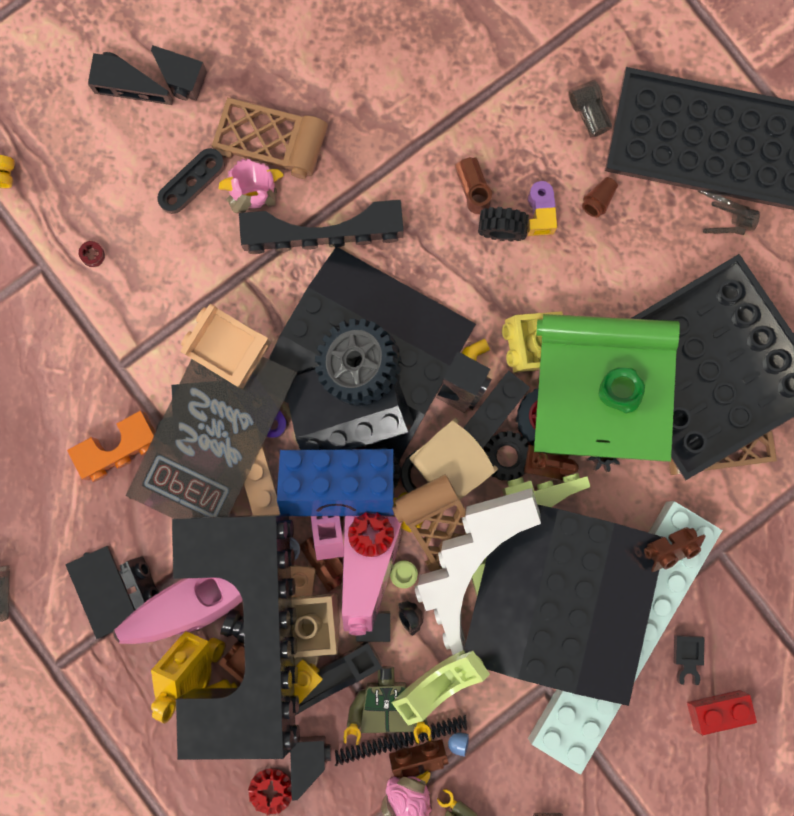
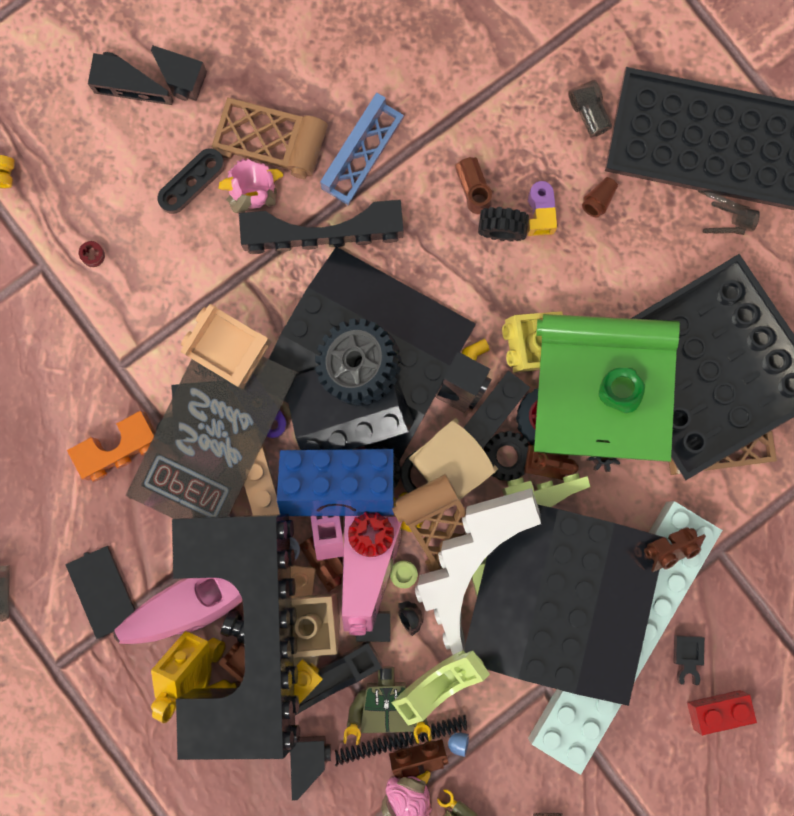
black hinge [119,556,160,610] -> none
red gear [248,768,292,816] -> none
none -> medium blue fence [320,92,404,206]

